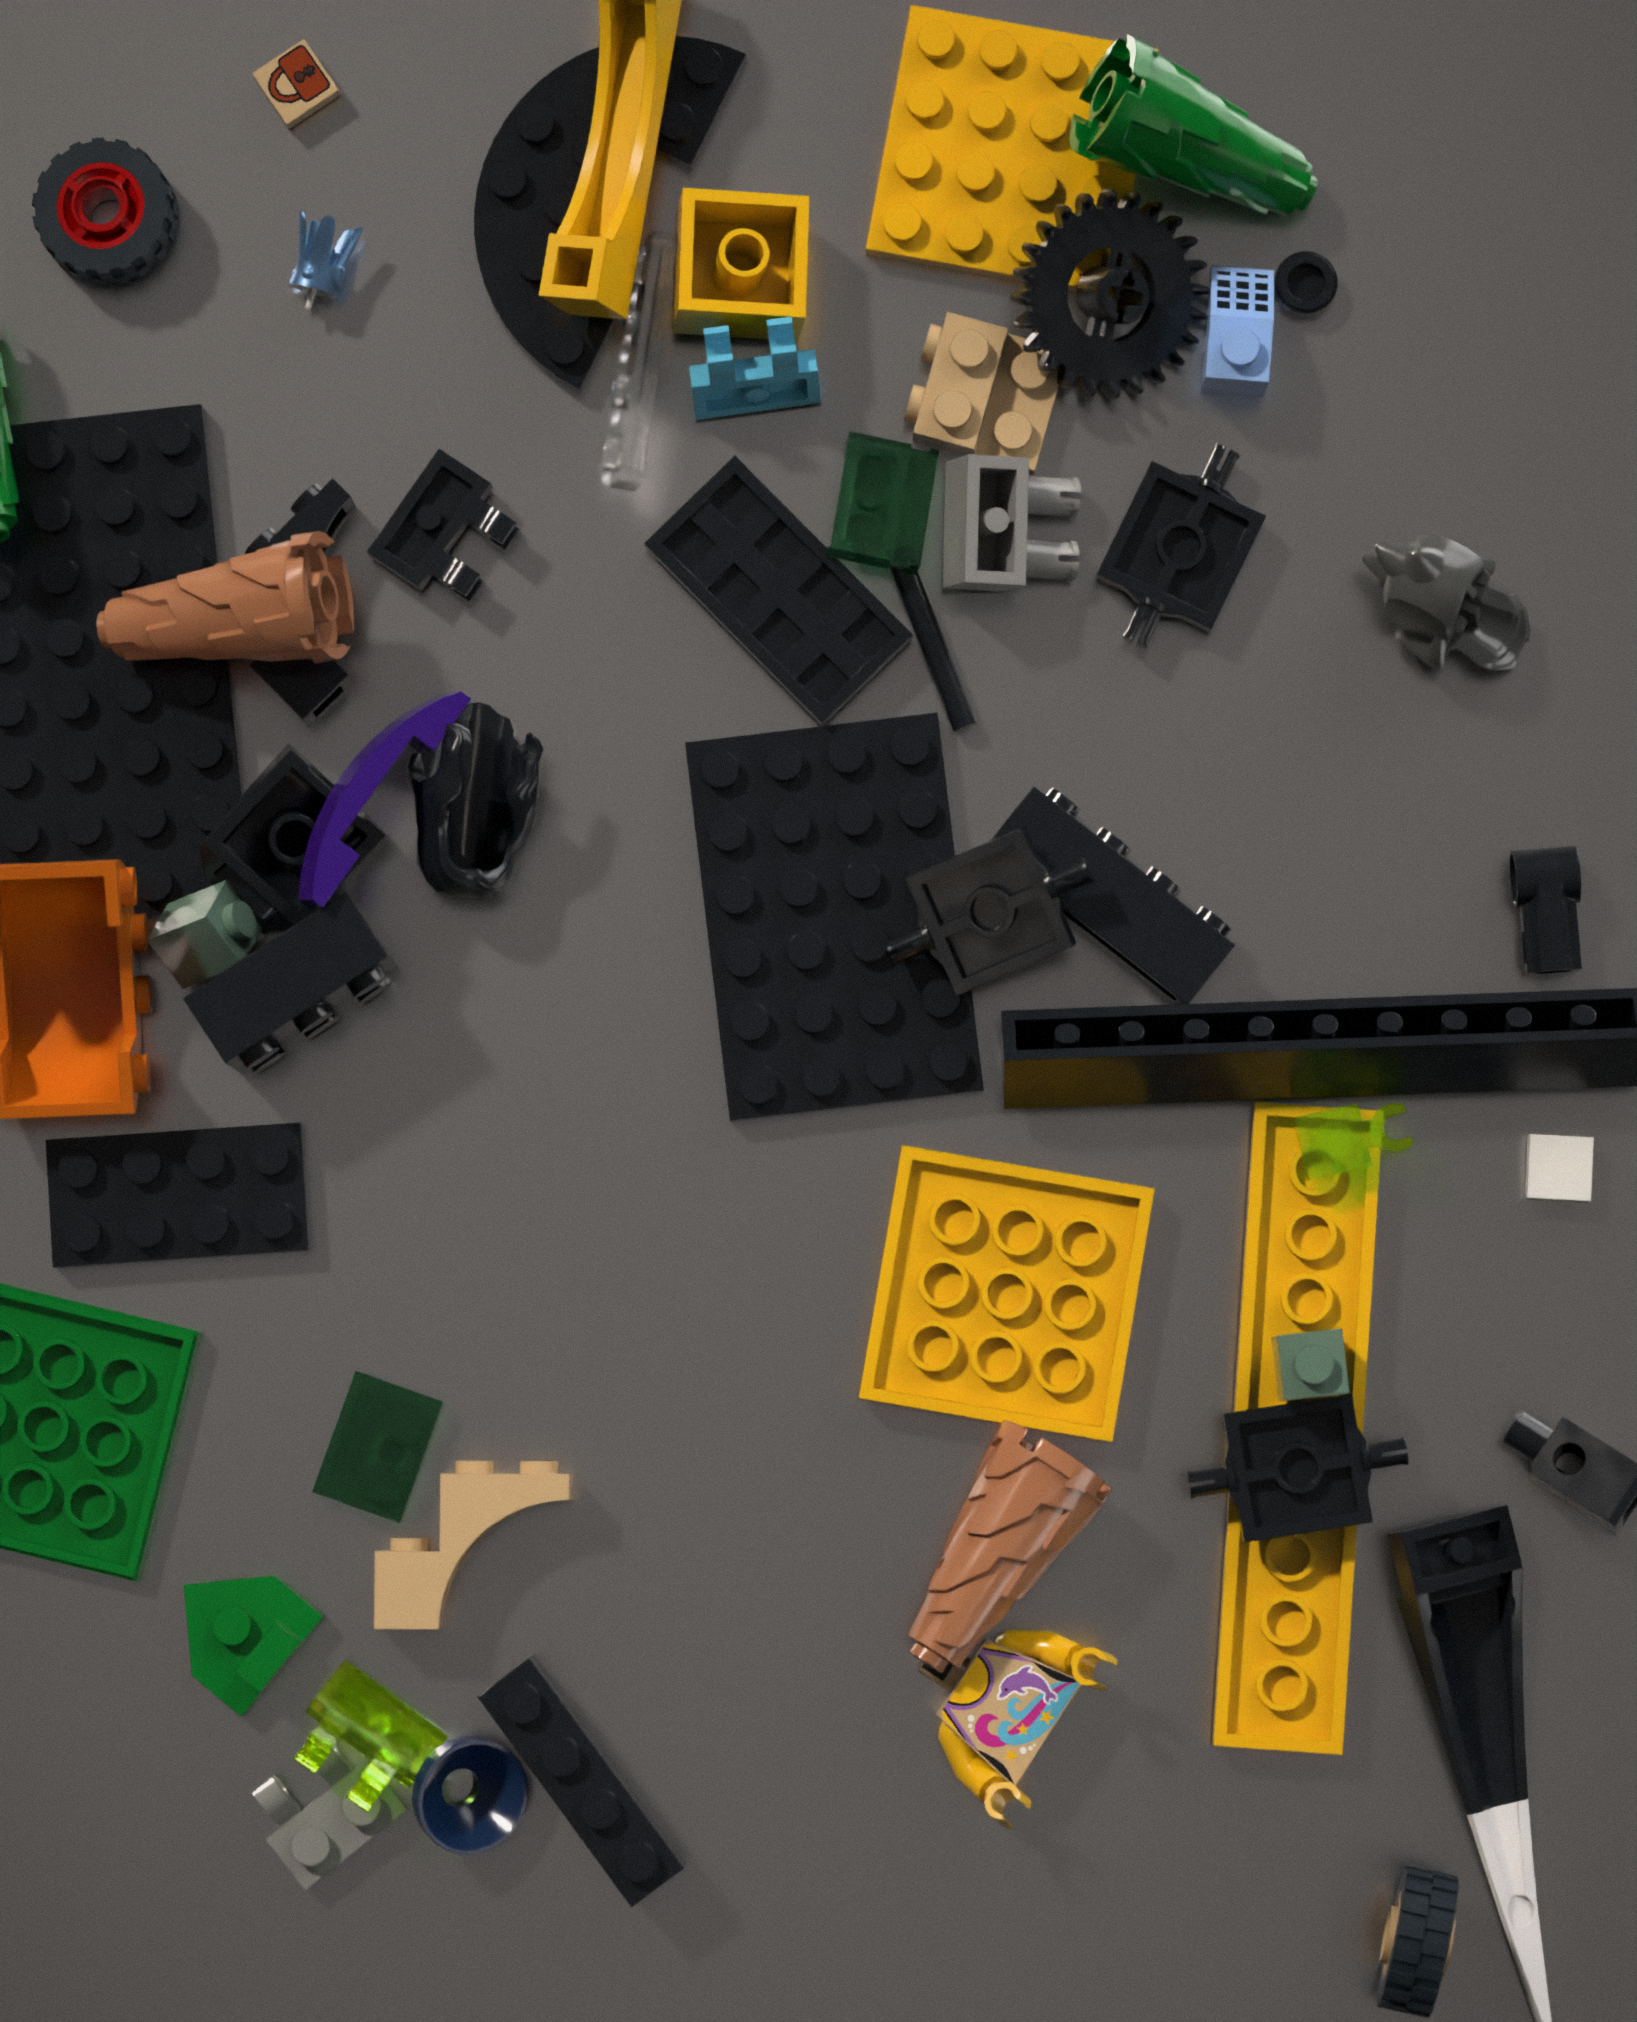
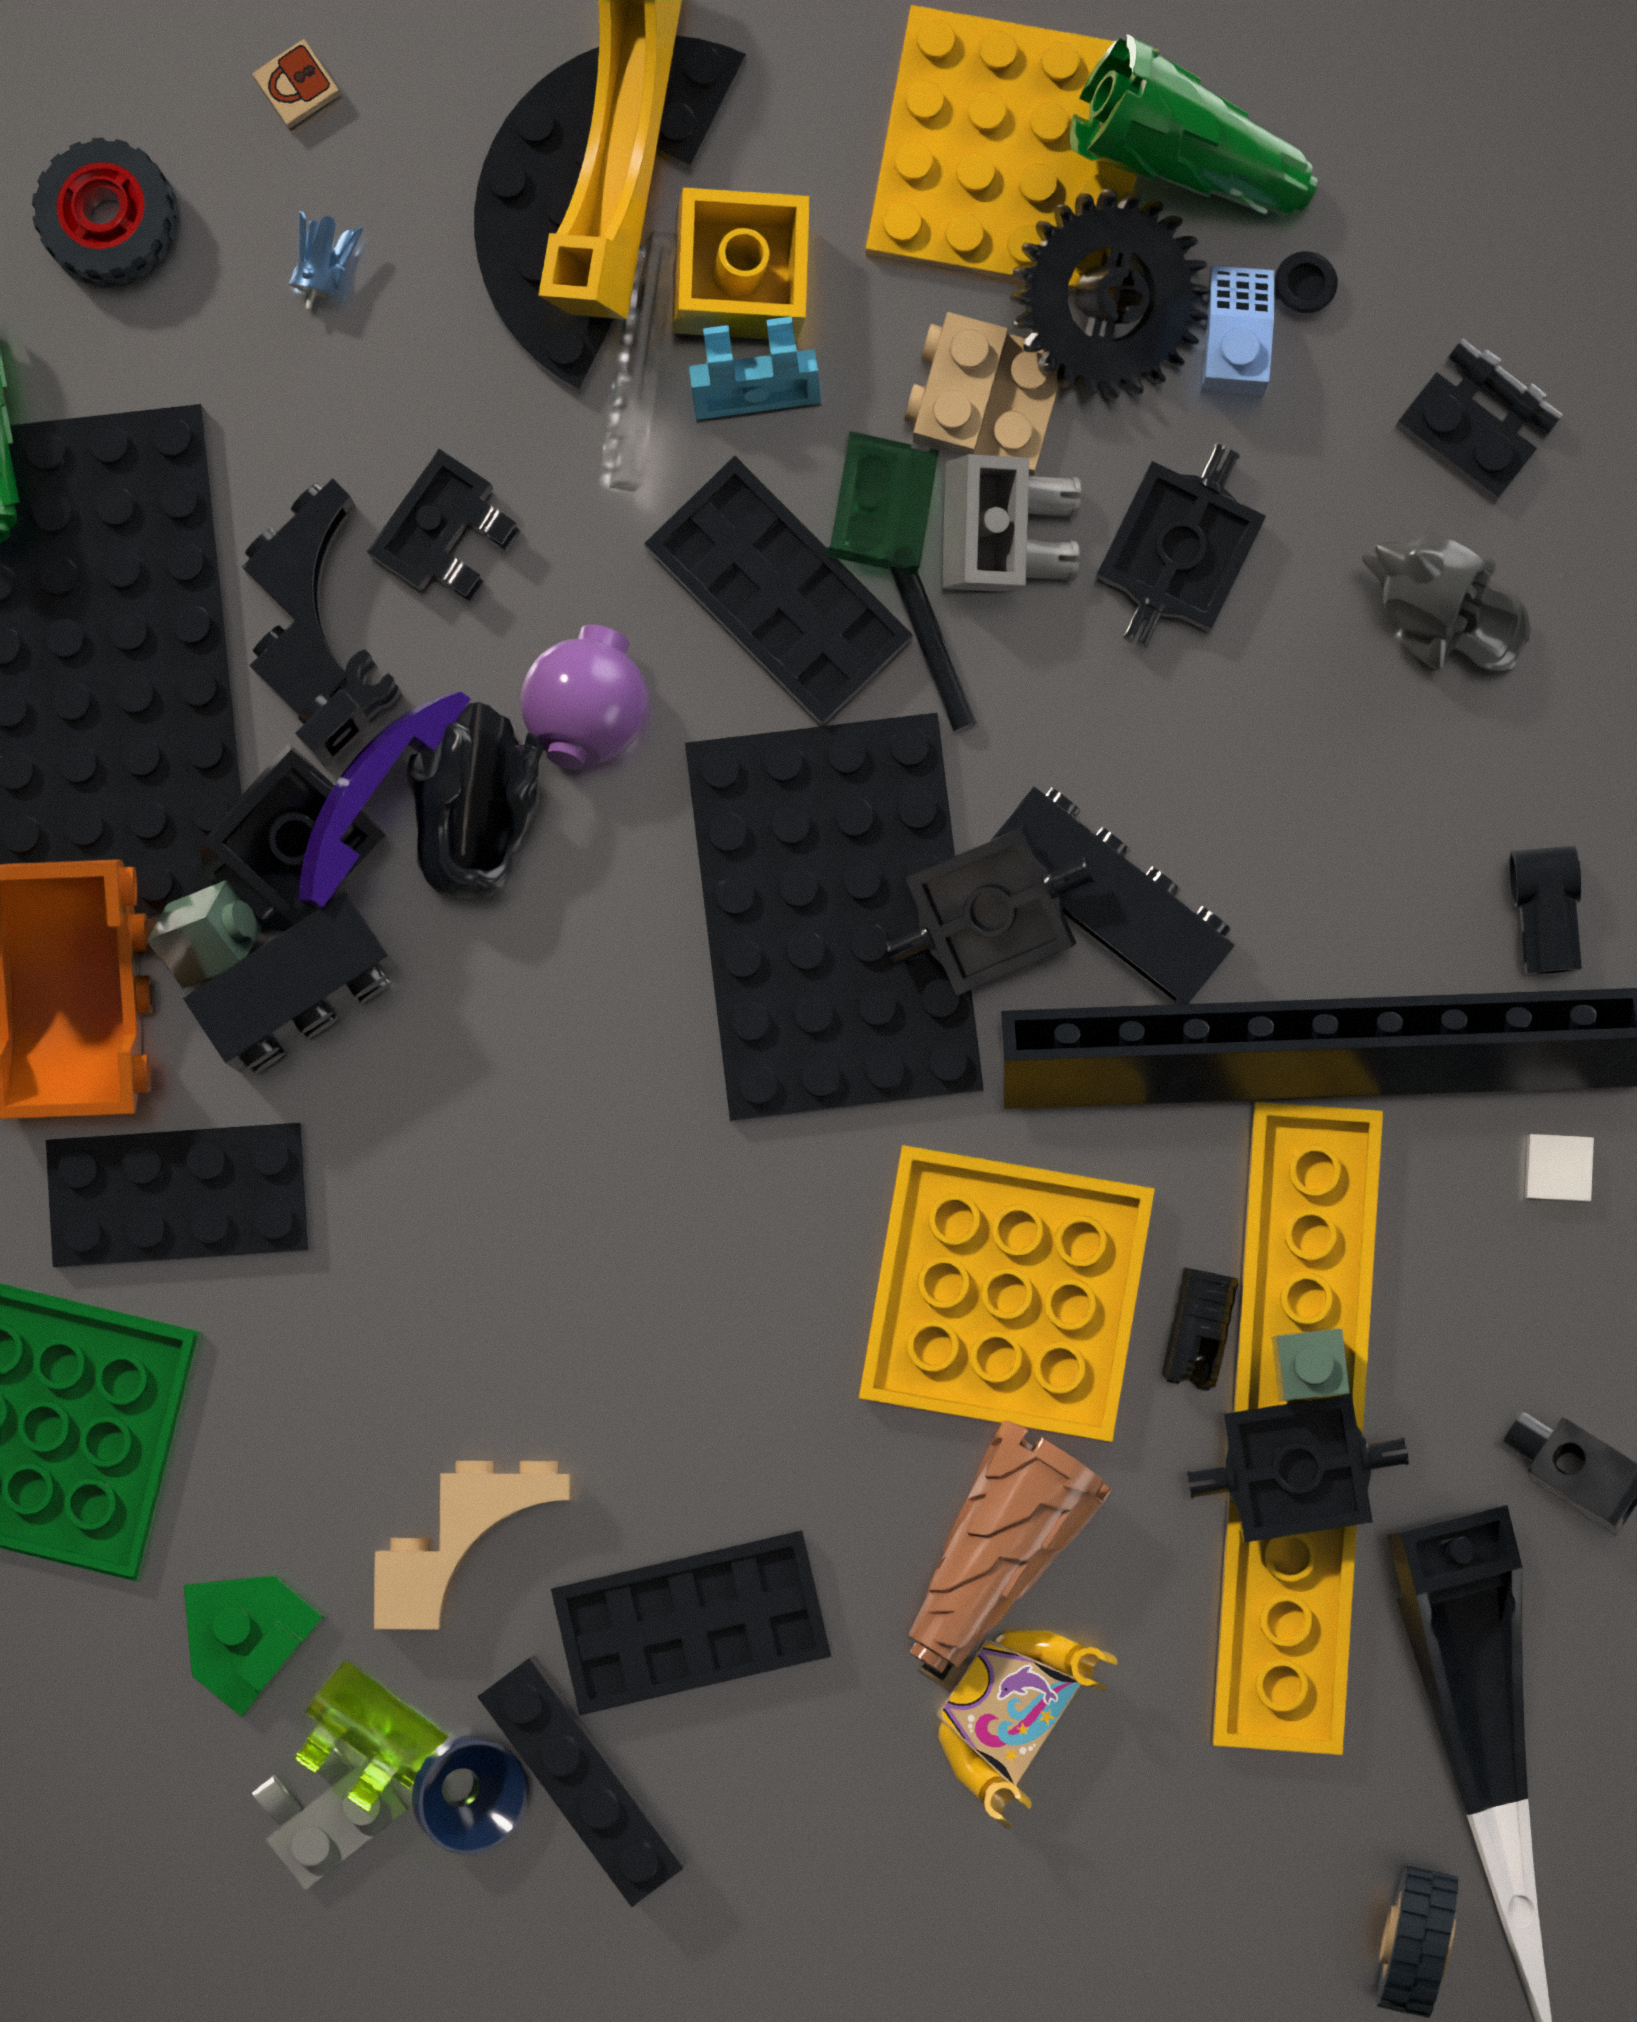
nougat cone [96,531,354,663] -> none
clear green plate [312,1371,445,1523] -> none
clear neon green plate [1293,1103,1414,1181] -> none
none -> black plate [295,649,401,767]
none -> medium lavender brick [520,625,648,769]
none -> black plate [551,1530,831,1715]
none -> black hinge [1162,1267,1239,1391]
none -> black plate [1396,338,1563,502]

